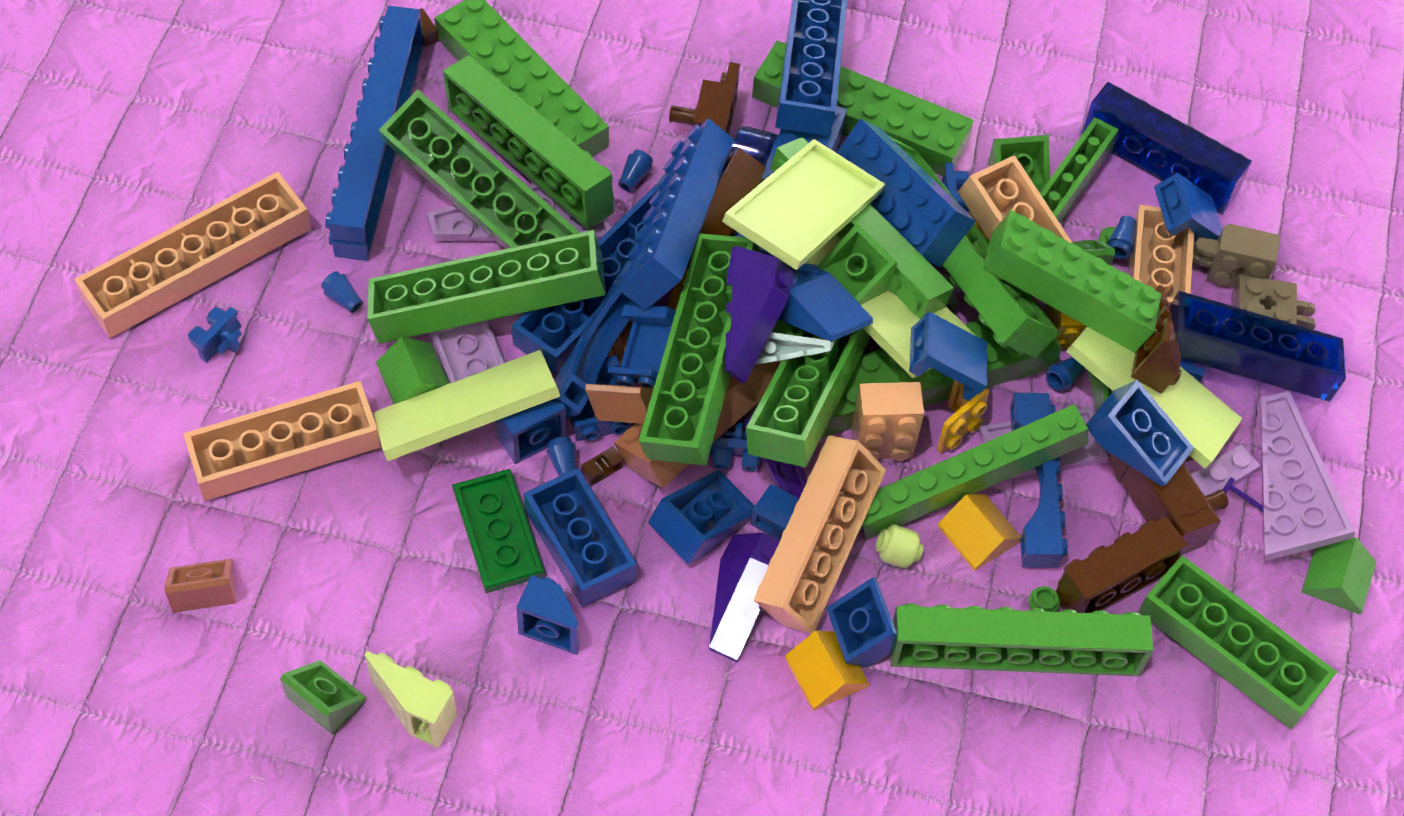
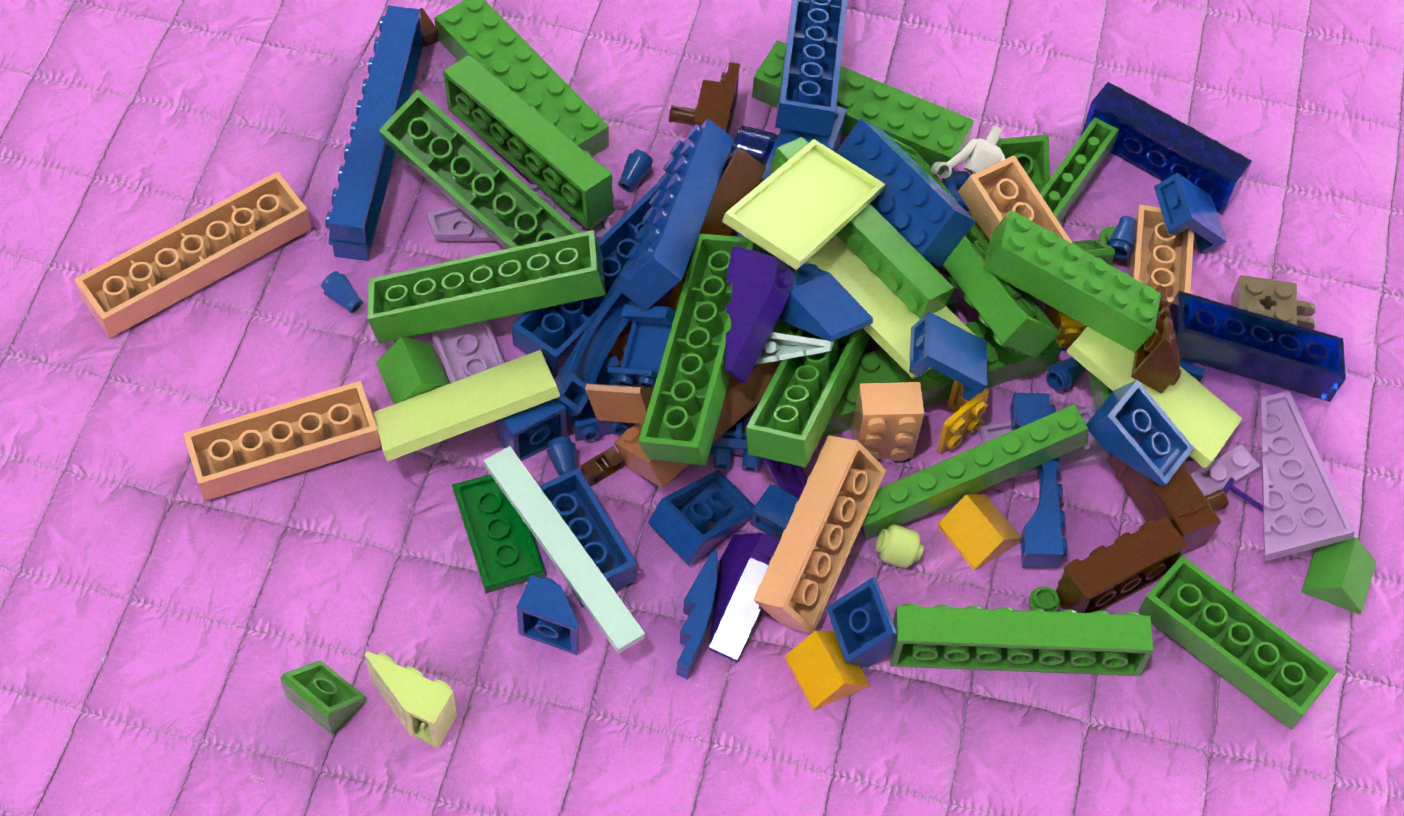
nougat slope [164,558,237,613] -> none
blue hips [188,307,242,363] -> none
bright green slope [817,224,898,305] -> none
dark tan hinge [1192,224,1280,288] -> none
none -> light aqua tile [484,446,645,654]
none -> blue slope [676,550,718,679]
none -> white piece [931,126,1005,178]

